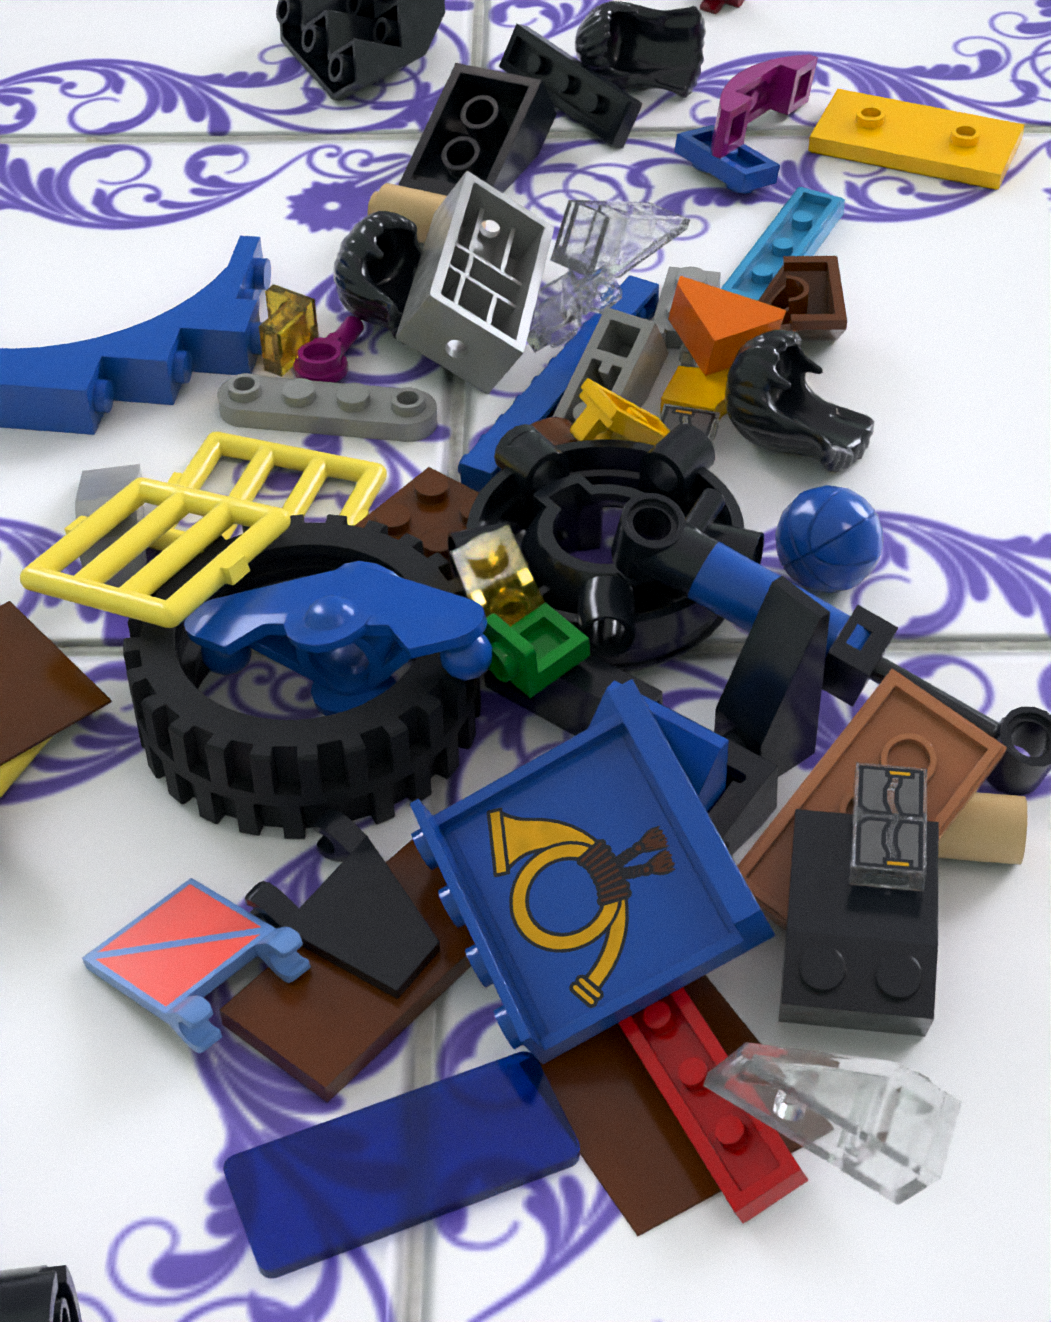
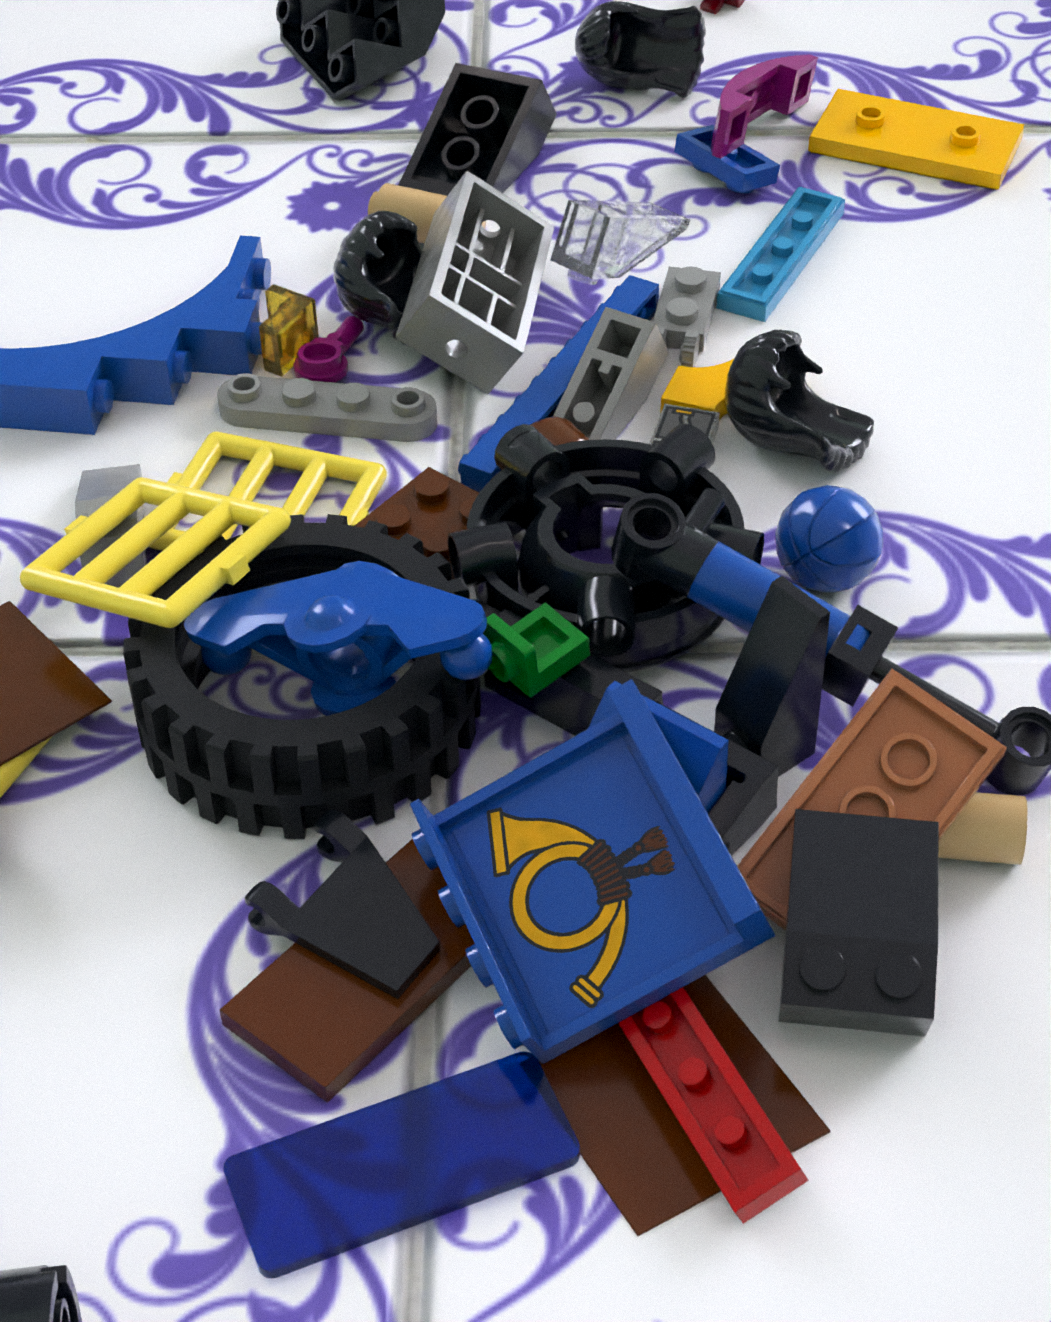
flag [82,878,311,1053] -> none
clear yellow bracket [451,524,545,627] -> none
black tile [499,23,643,148] -> none
clear hinge [527,264,622,353] -> none
yellow plate [570,378,670,446] -> none
orange slope [668,276,786,376] -> none
clear slope [703,1042,962,1205] -> none
reddish brown slope [758,256,847,341] -> none
tile [849,762,927,892] -> none

